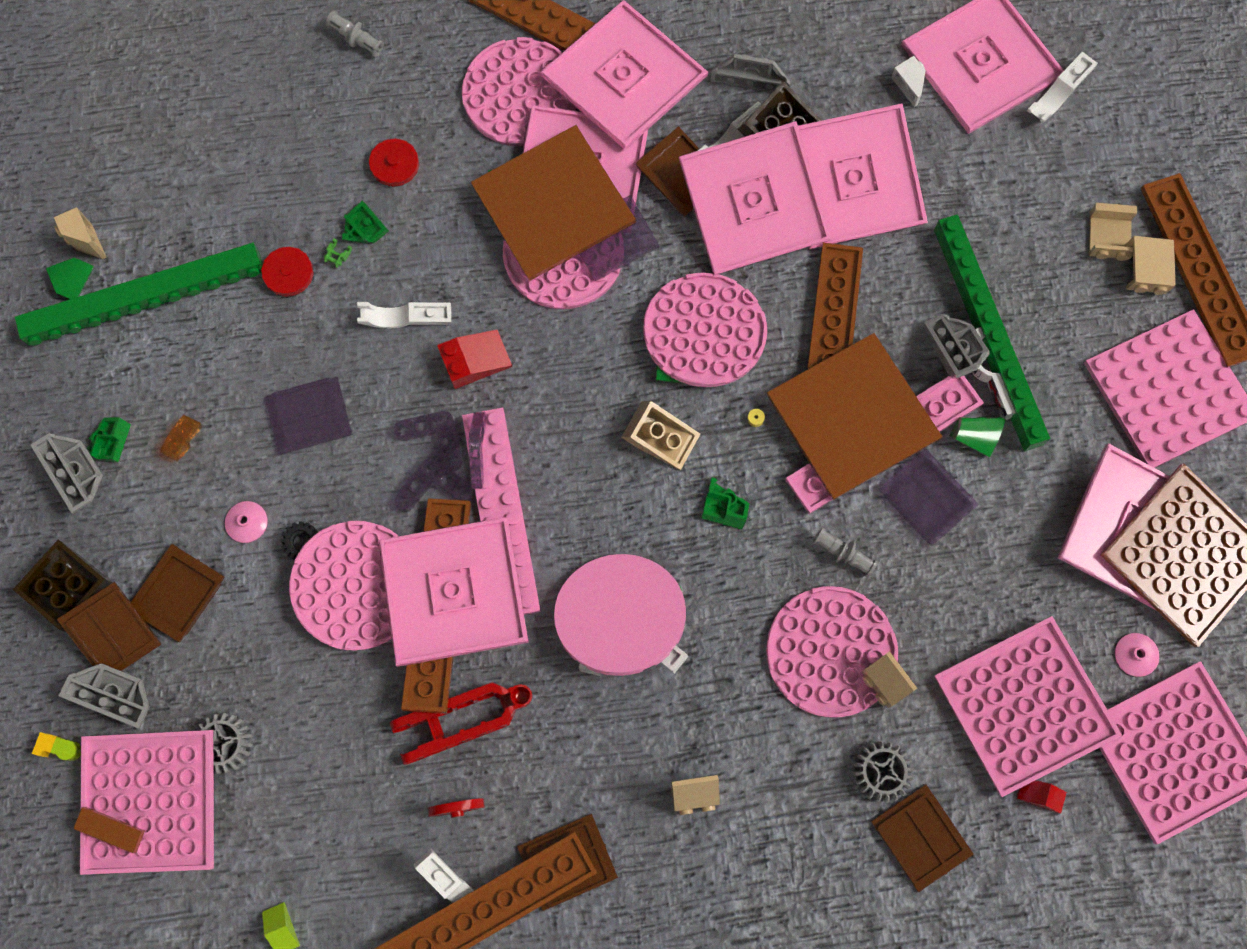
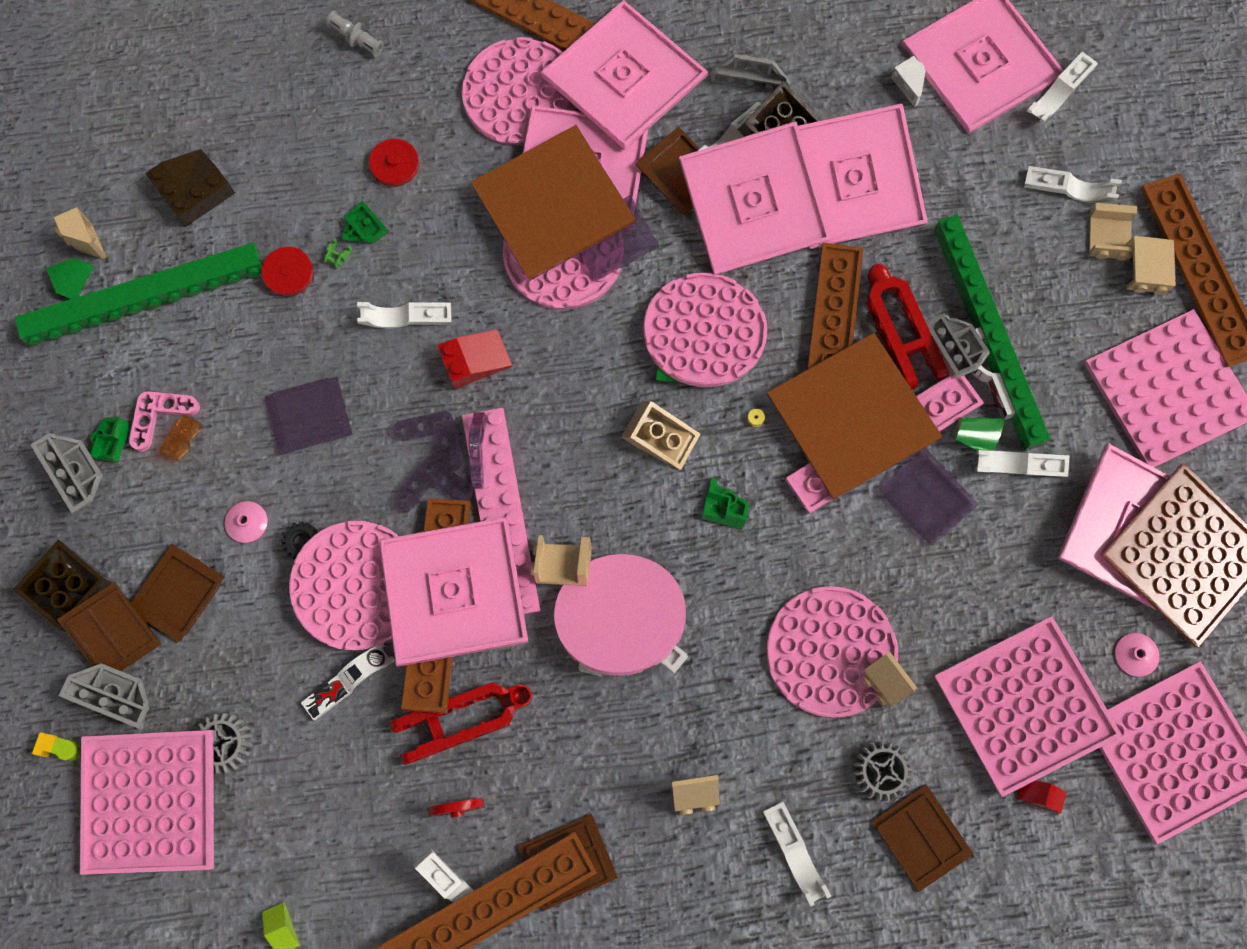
dark orange tile [74,807,145,853] -> none
light grey piece [813,527,878,577] -> none
none -> bright pink beam [129,392,200,452]
none -> dark brown slope [145,149,235,227]
none -> piece [301,644,395,721]
none -> tan panel [531,535,592,586]
none -> white piece [763,802,831,907]
none -> red piece [866,264,947,389]
none -> white piece [975,450,1070,477]
none -> white piece [1024,166,1122,203]

